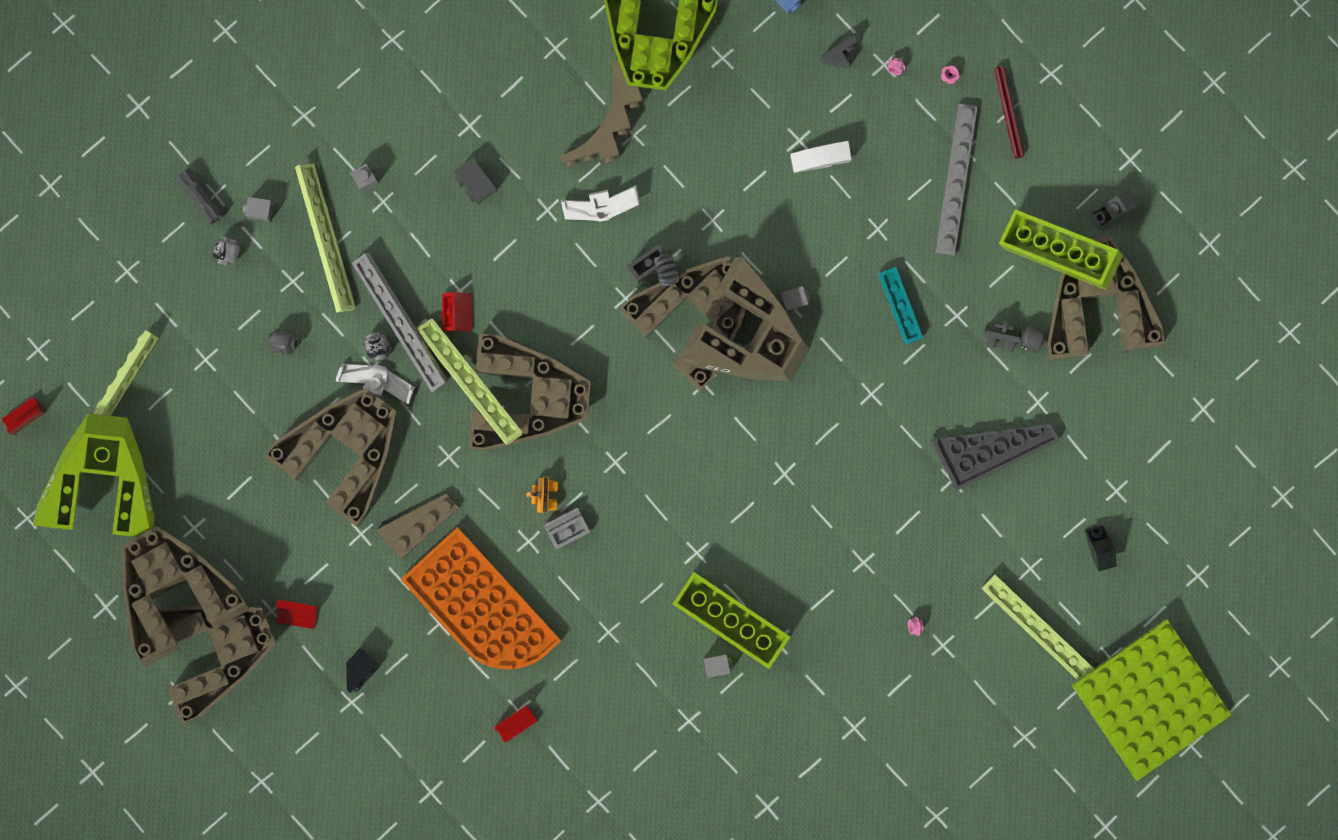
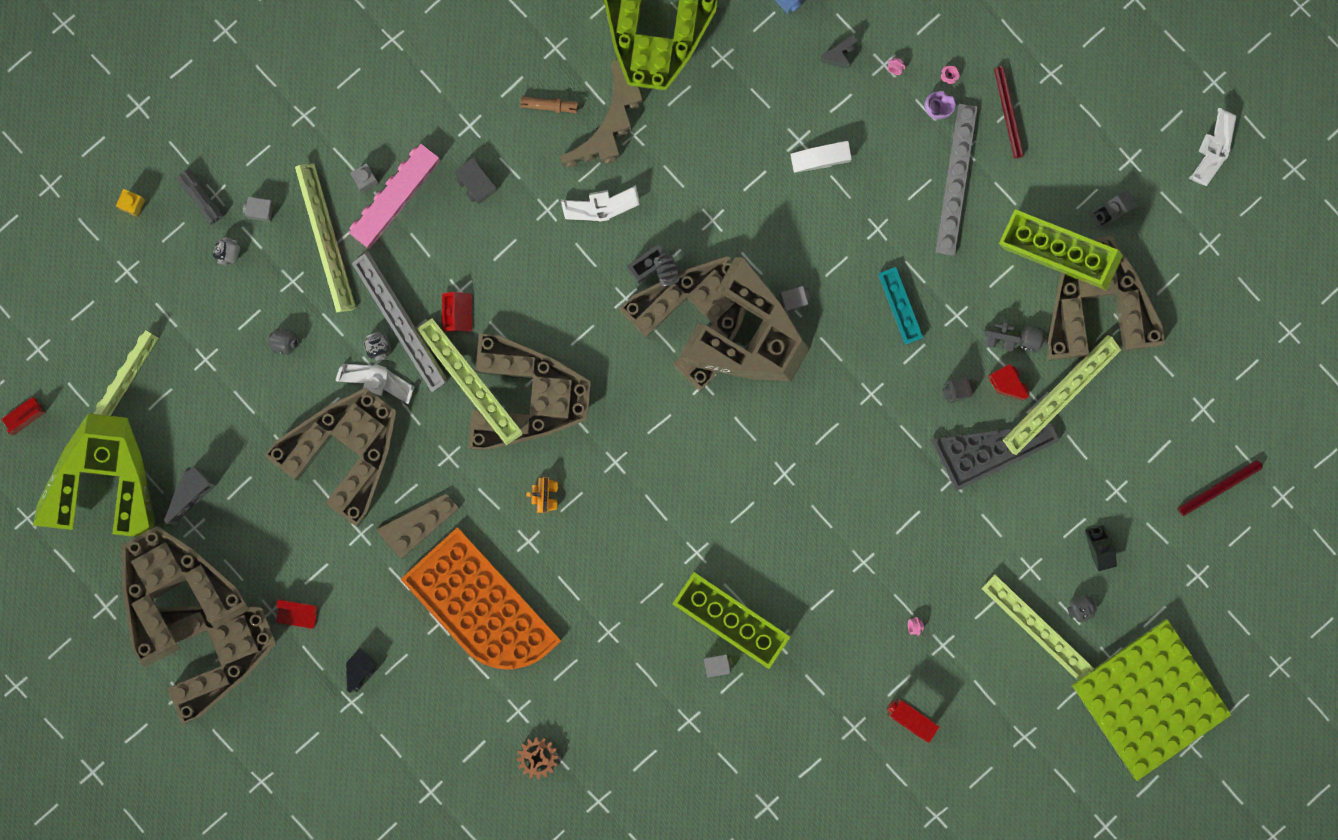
red panel [494,705,537,743] -> none
light grey plate [543,507,591,550] -> none
none -> yellow brick [116,189,145,217]
none -> dark grey slope [164,466,216,525]
none -> bright pink brick [349,144,440,249]
none -> nougat gear [516,737,559,780]
none -> medium nougat pin [520,96,578,114]
none -> red window [886,699,940,743]
none -> lavender hair [924,91,956,120]
none -> dark grey slope [942,378,973,403]
none -> red slope [988,364,1029,400]
none -> yellowish green plate [1003,335,1121,455]
none -> dark grey head [1067,594,1097,622]
none -> dark red axle [1178,460,1263,516]
none -> white plate [1188,108,1236,186]

